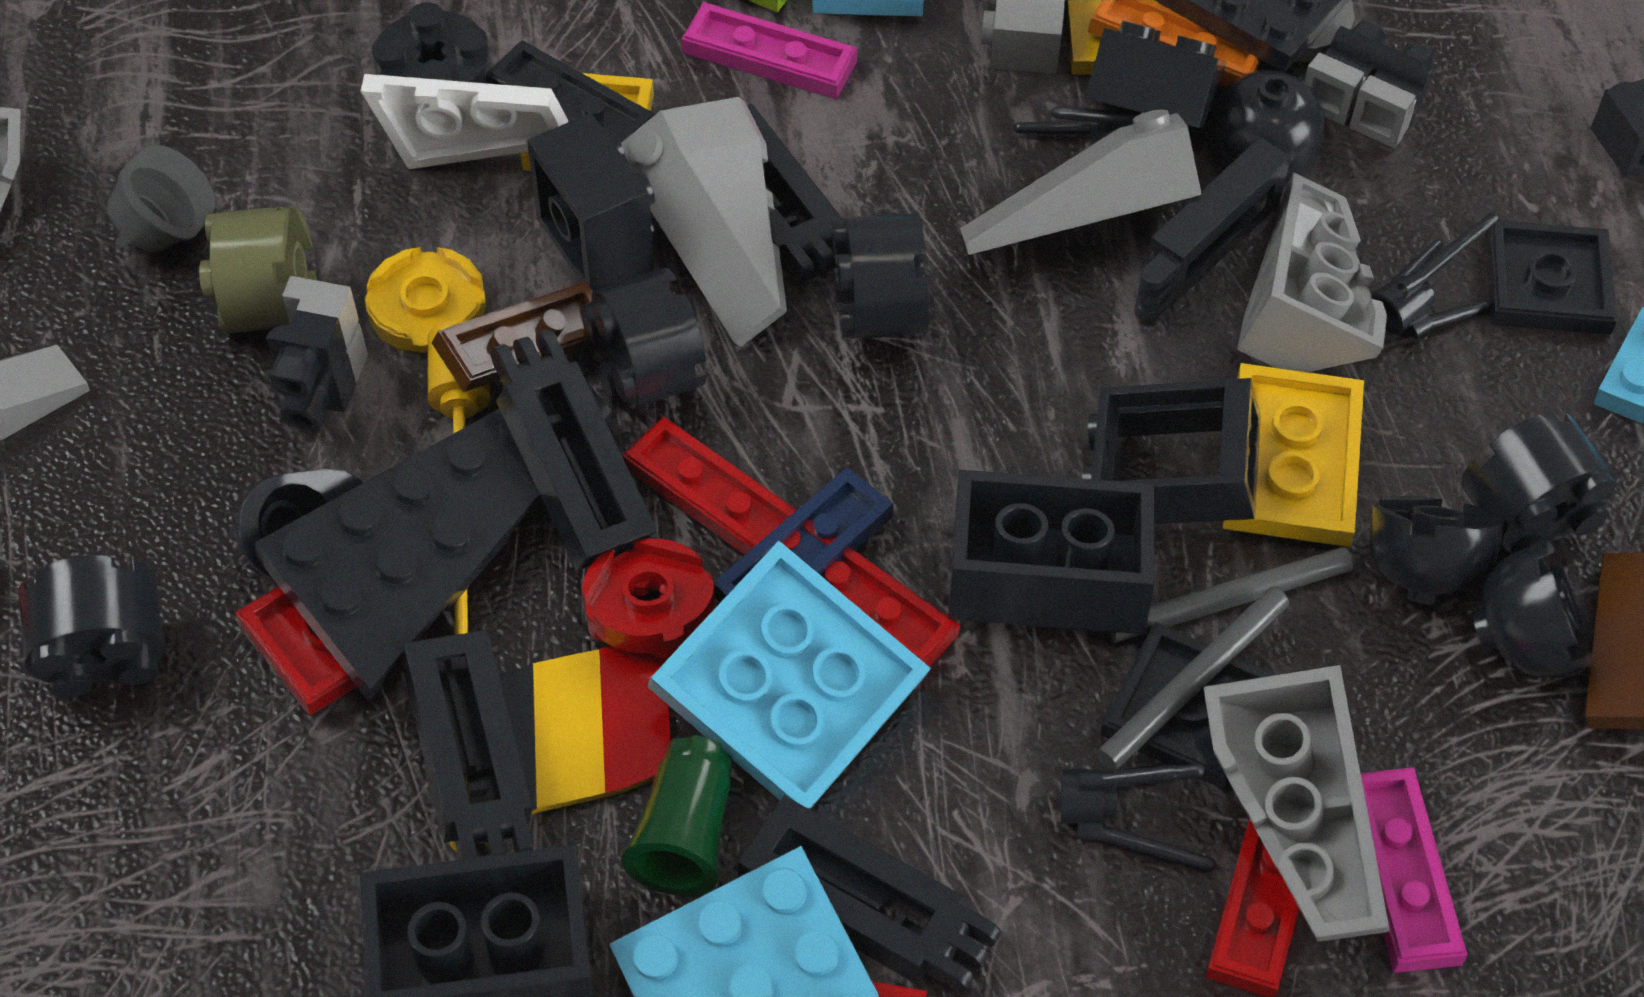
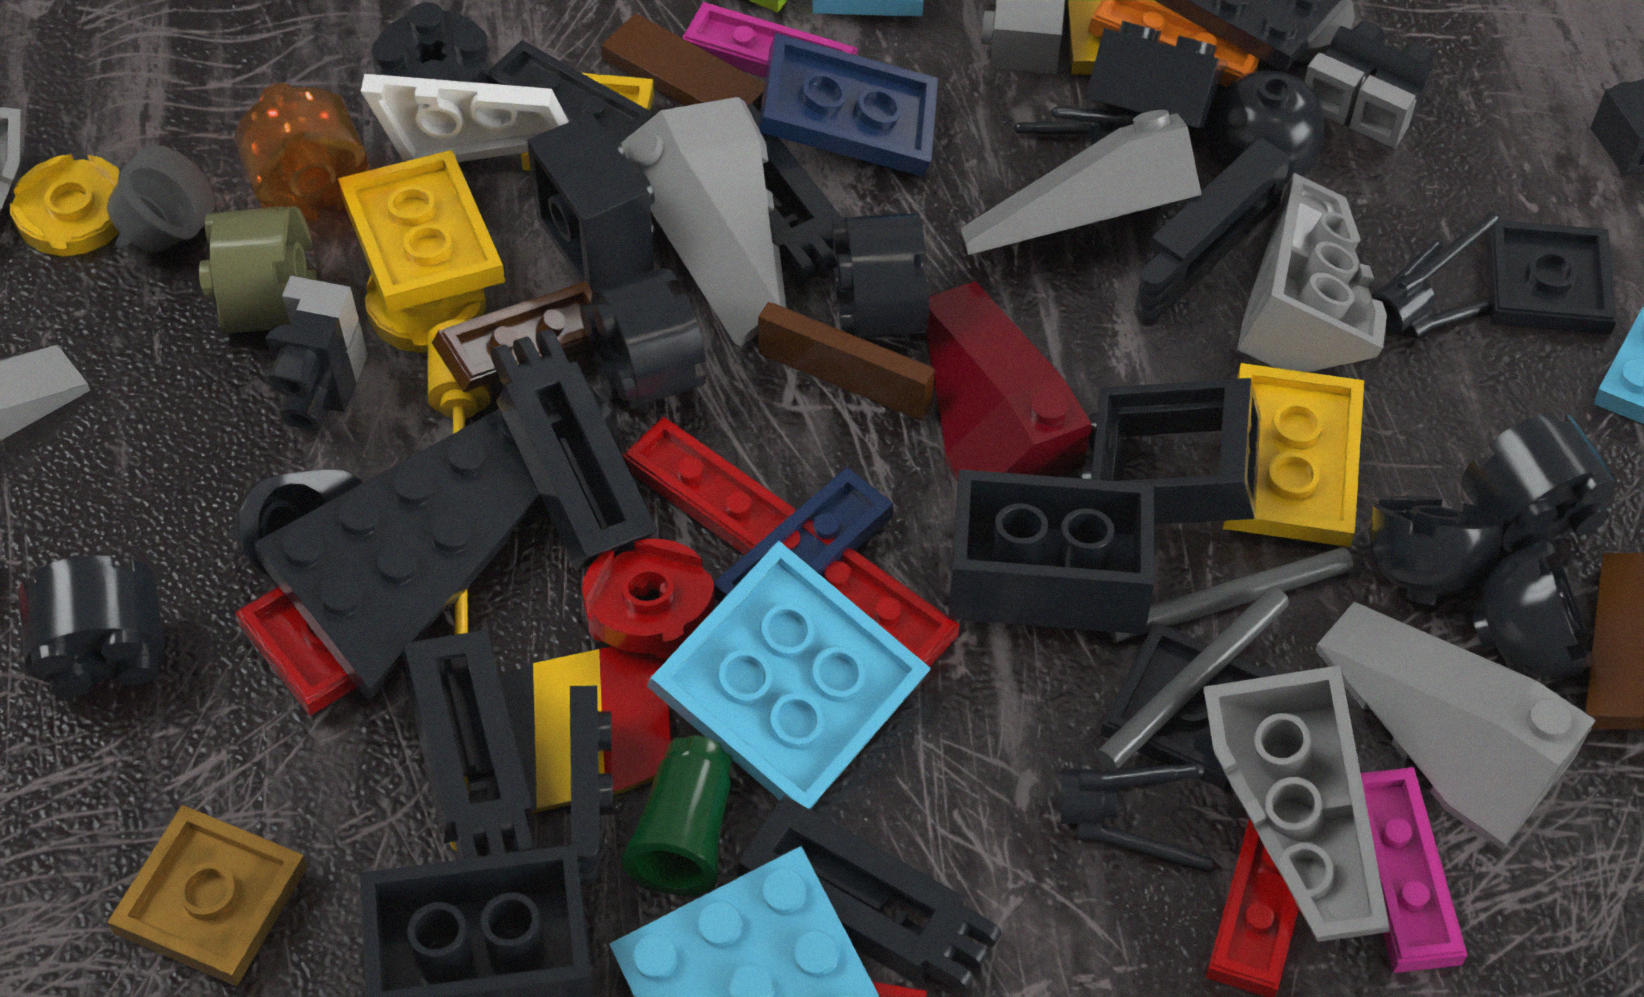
none -> yellow tile [10,154,120,256]
none -> pearl gold plate [108,805,308,987]
none -> clear orange brick [234,83,370,221]
none -> yellow plate [338,150,505,314]
none -> black hinge [570,686,613,885]
none -> reddish brown tile [601,13,764,110]
none -> dark blue plate [758,33,938,177]
none -> reddish brown tile [758,302,935,421]
none -> dark red wedge [925,281,1092,483]
none -> light grey wedge [1315,602,1595,850]

